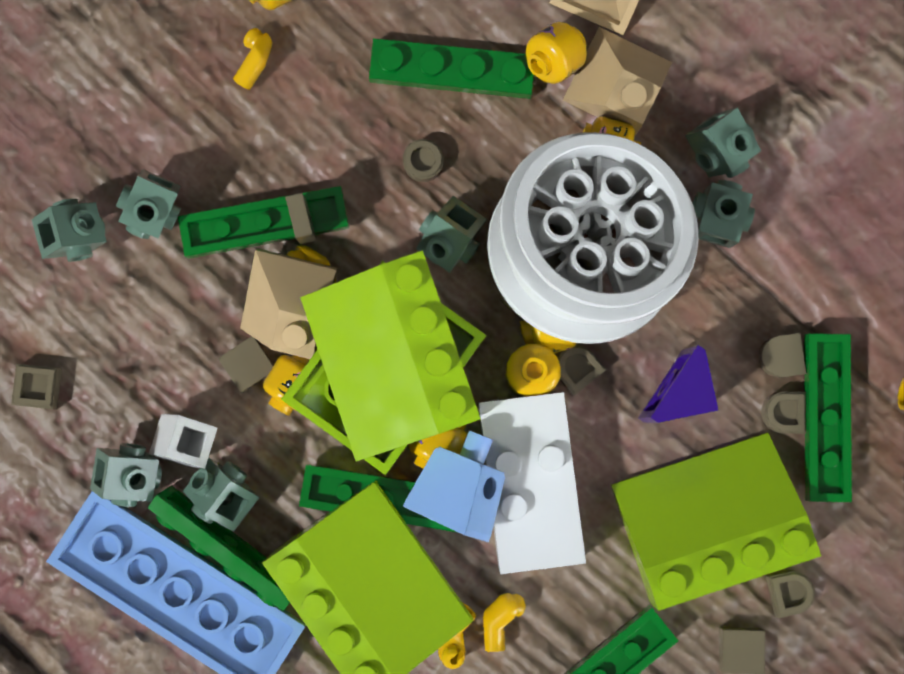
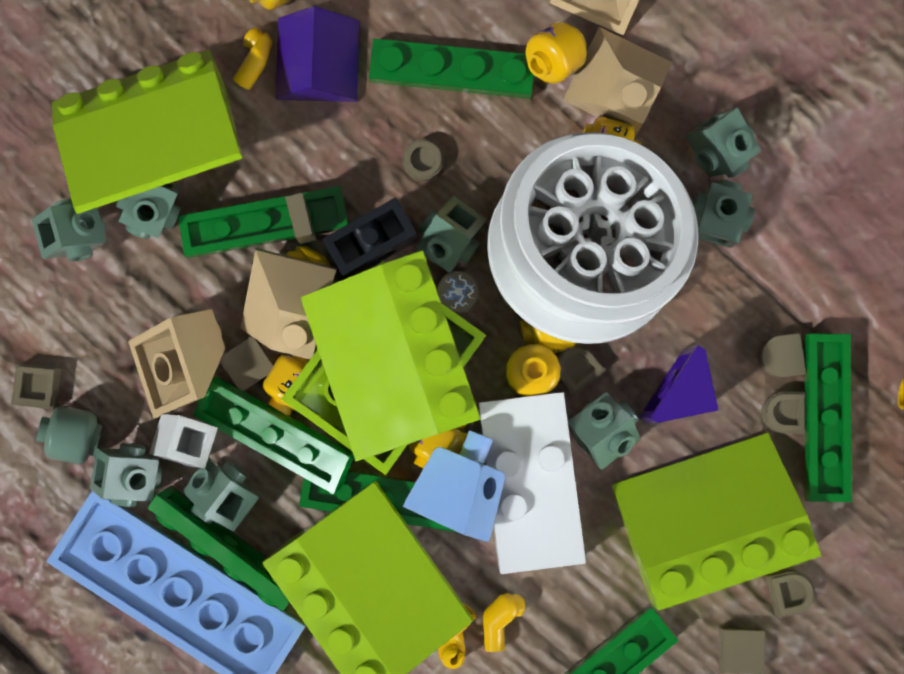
none -> sand green head [36,406,103,465]
none -> lime slope [51,49,242,214]
none -> tan slope [128,309,225,419]
none -> green plate [193,376,354,494]
none -> dark purple slope [275,6,360,102]
none -> black brick [322,197,418,279]
none -> dark tan tile [437,271,479,314]
none -> sand green brick [568,392,641,470]

